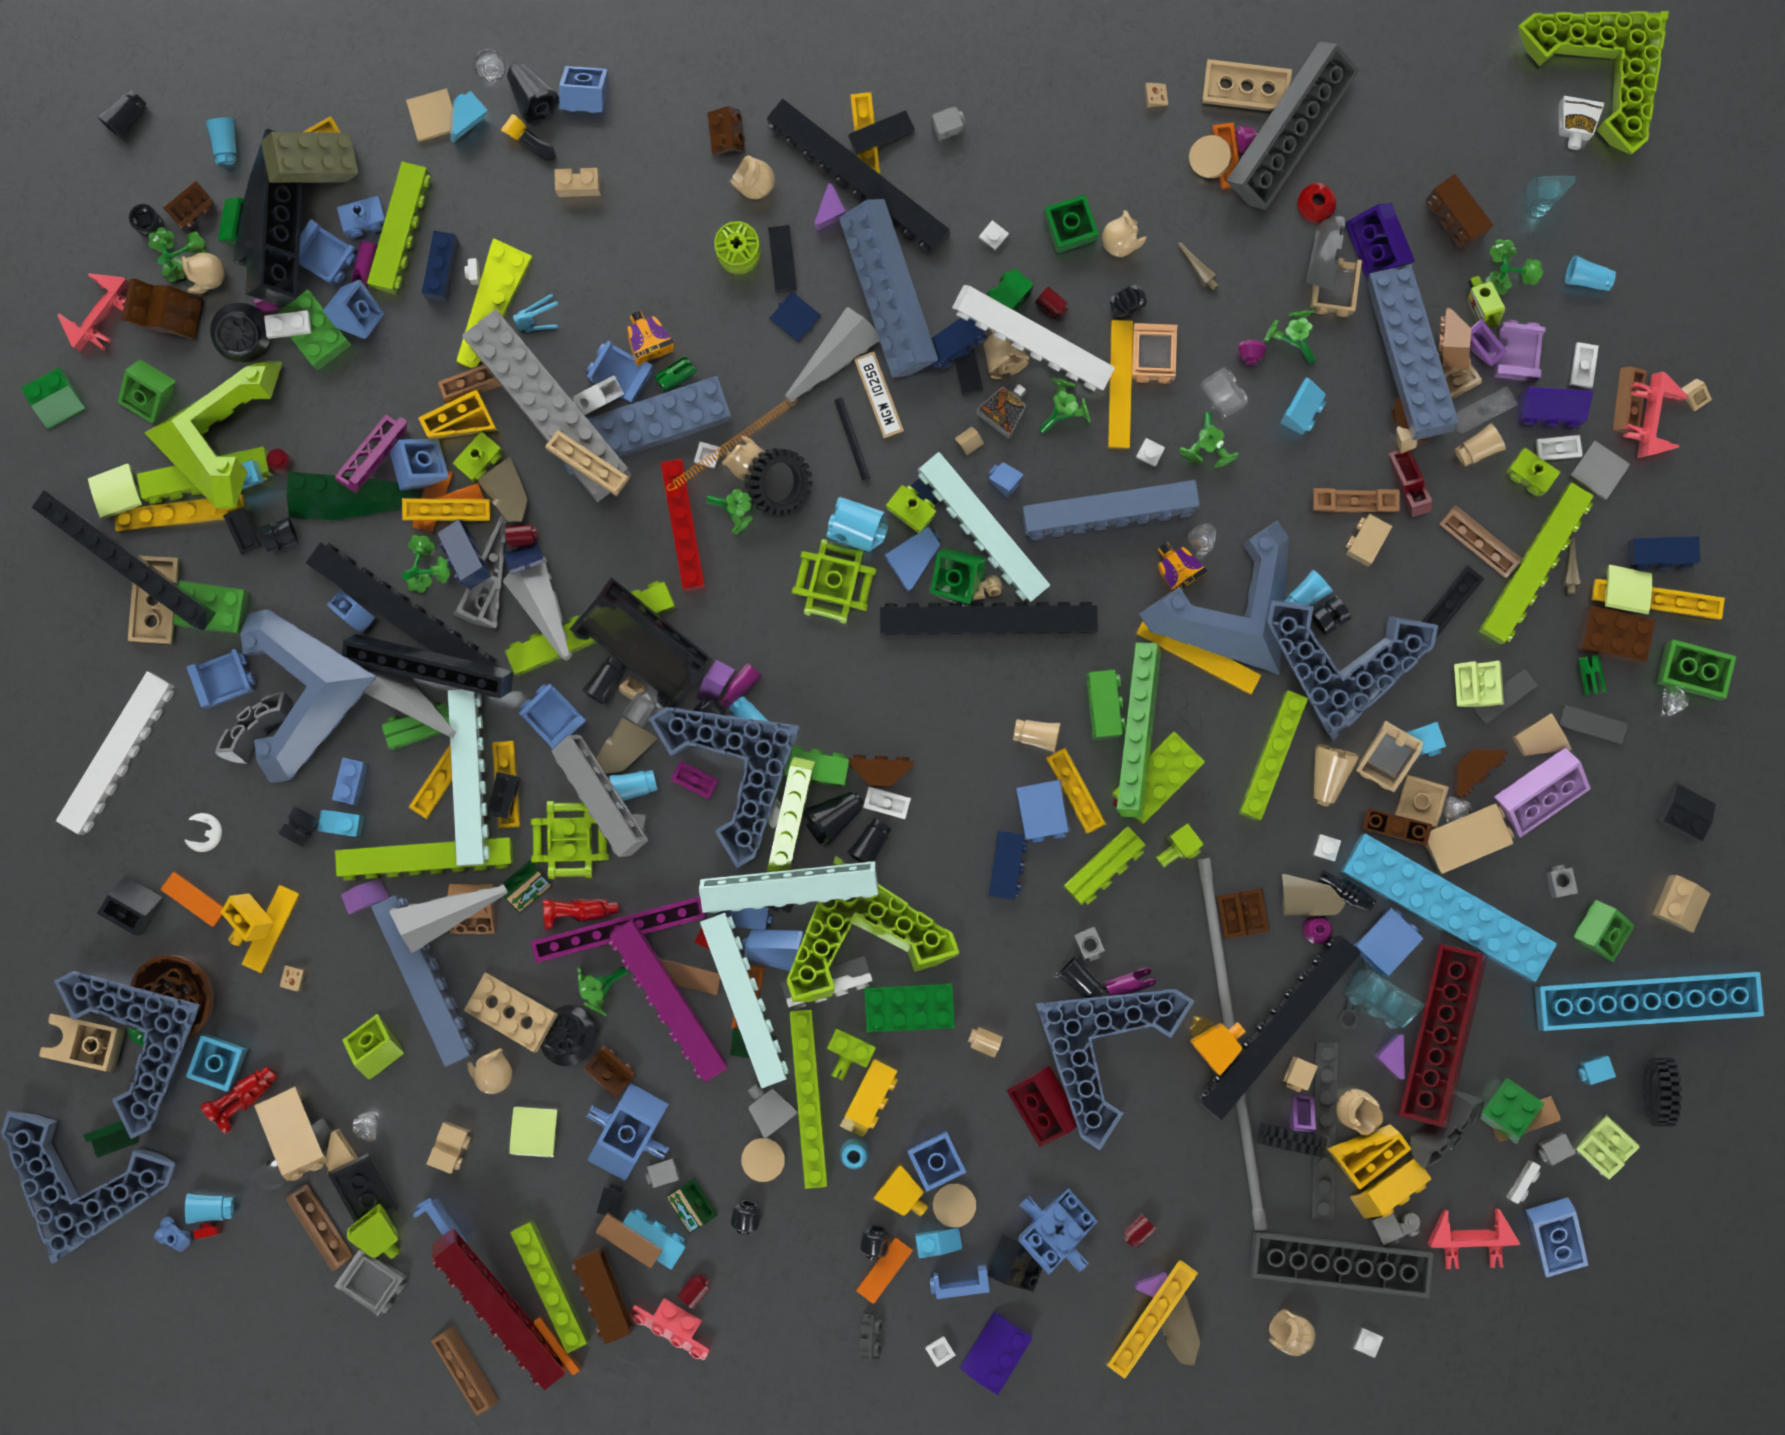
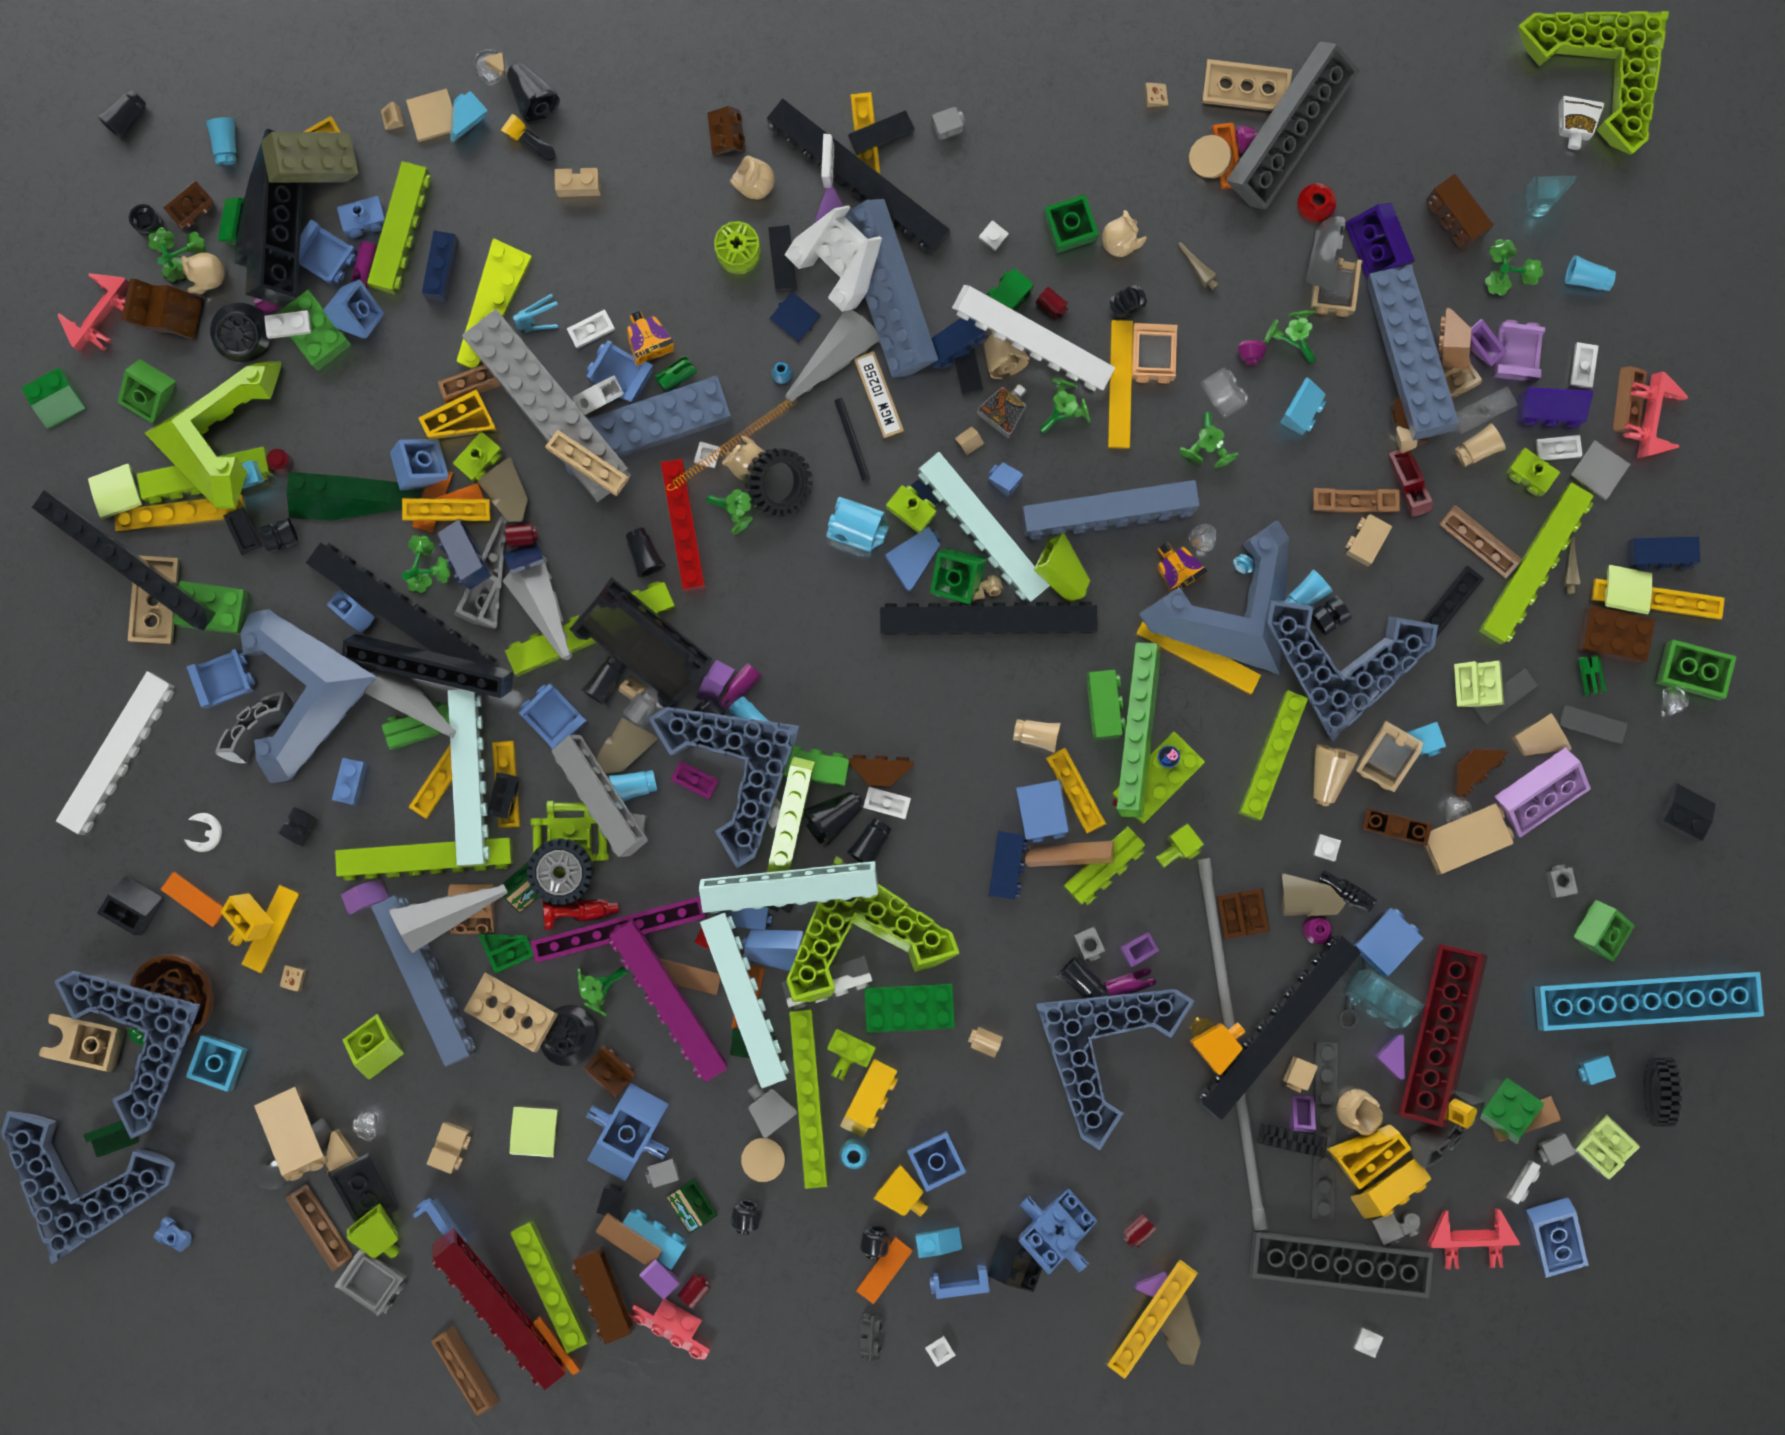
medium azure plant [185,1193,234,1224] -> none
red plate [193,1222,222,1239] -> none
red piece [200,1066,278,1134] -> none
medium azure slope [317,810,365,838] -> none
magenta fence [335,415,407,493] -> none
white plate [465,258,480,285] -> none
tan hair [467,1048,512,1094] -> none
medium blue slope [559,66,608,113] -> none
lime brick [791,539,877,624] -> none
tan tile [933,1183,976,1228] -> none
dark purple slope [960,1311,1033,1395] -> none
dark red slope [1006,1066,1077,1147] -> none
white plate [1136,438,1165,468] -> none
tan hair [1269,1309,1316,1356] -> none
medium azure brick [1340,834,1557,982] -> none
tan tile [1394,774,1449,829] -> none
lime torso [1467,276,1505,328] -> none
tan slope [1652,875,1710,933] -> none
tan slope [1681,379,1712,411] -> none
none -> tan slope [381,102,405,130]
none -> green wing [478,934,534,974]
none -> tan slope [484,53,506,77]
none -> wheel [527,838,593,905]
none -> white plate [567,309,615,349]
none -> black plant [626,527,665,578]
none -> medium lavender slope [640,1259,679,1300]
none -> dark azure cone [771,362,793,384]
none -> white wedge [785,205,882,312]
none -> white tile [821,134,834,188]
none -> medium nougat slope [1025,841,1114,867]
none -> lime slope [1034,533,1090,602]
none -> medium lavender slope [1119,932,1159,967]
none -> tile [1157,746,1180,768]
none -> medium azure plate [1233,554,1255,574]
none -> yellow brick [1448,1098,1477,1129]

